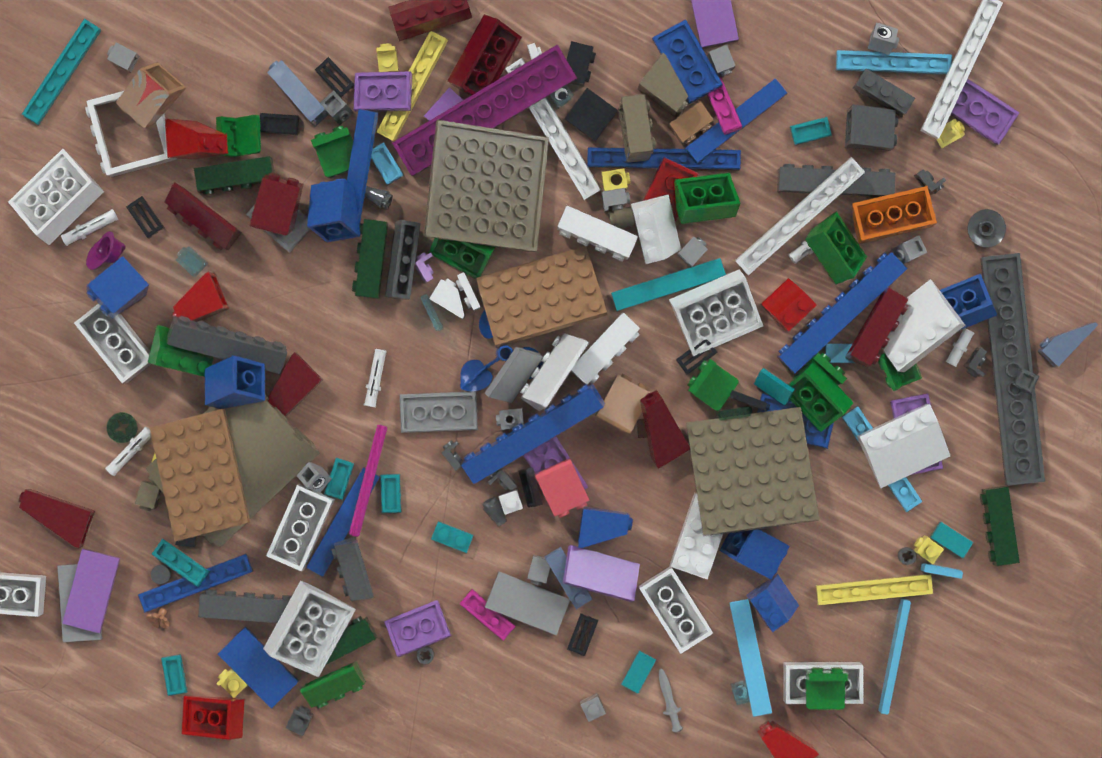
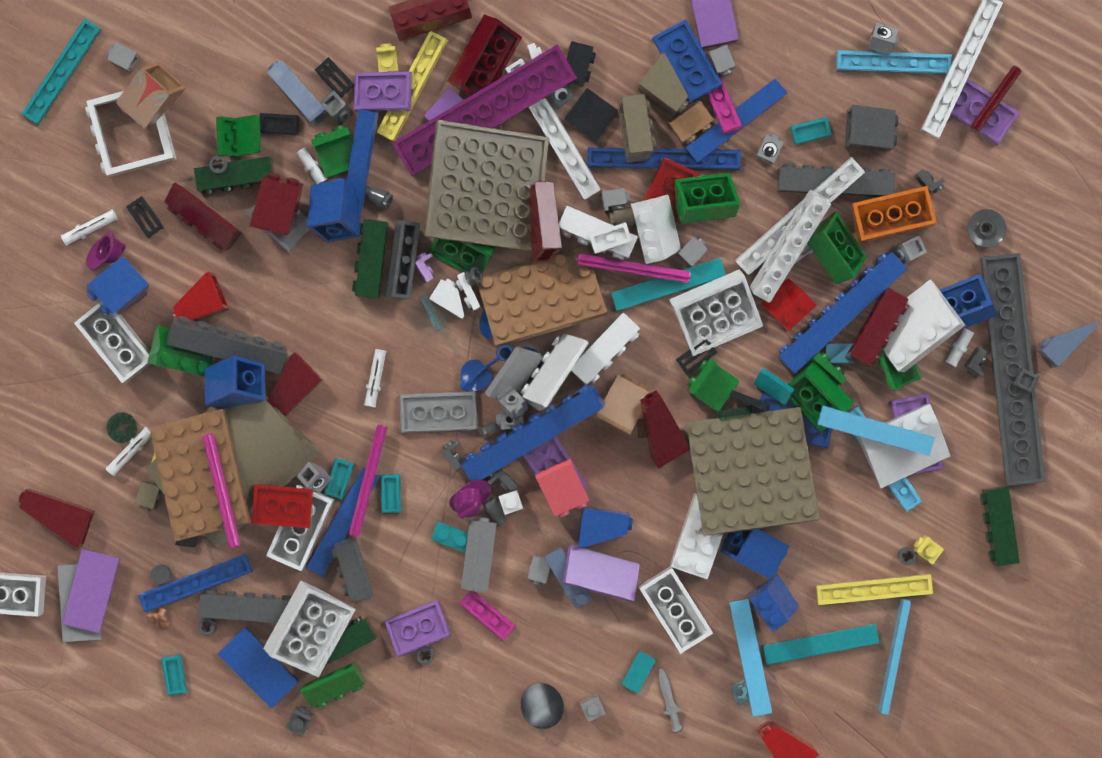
white slope [8,149,104,245] -> none
teal tile [152,538,210,587] -> none
red slope [165,119,228,159] -> none
clear light blue brick [176,246,208,277] -> none
red slope [182,696,245,740] -> none
light yellow bracket [216,669,247,698] -> none
medium azure tile [371,142,404,185] -> none
light grey tile [485,572,570,635] -> none
black tile [519,467,543,508] -> none
black tile [567,613,598,656] -> none
light yellow brick [601,168,630,191] -> none
white brick [783,662,863,704] -> none
green bracket [806,667,848,710] -> none
dark grey brick [853,69,915,117] -> none
medium azure tile [921,563,963,579] -> none
teal tile [930,521,973,558] -> none
light yellow bracket [936,118,965,148] -> none
none -> dark grey bush [198,618,217,635]
none -> dark pink axle [202,433,240,548]
none -> dark grey bush [209,156,228,174]
none -> red plate [251,484,314,528]
none -> white pin [296,147,327,184]
none -> magenta piece [449,480,491,519]
none -> light grey brick [461,517,497,592]
none -> dark grey bush [465,267,483,287]
none -> dark grey tile [478,422,498,436]
none -> light grey brick [496,385,528,420]
none -> black shield [521,683,564,729]
none -> slope [529,180,562,261]
none -> dark pink axle [577,254,690,283]
none -> white plate [589,223,632,254]
none -> white brick [750,189,831,303]
none -> light grey brick [755,133,784,165]
none -> teal tile [762,624,879,665]
none -> medium azure tile [817,405,935,456]
none -> dark red axle [971,65,1022,132]

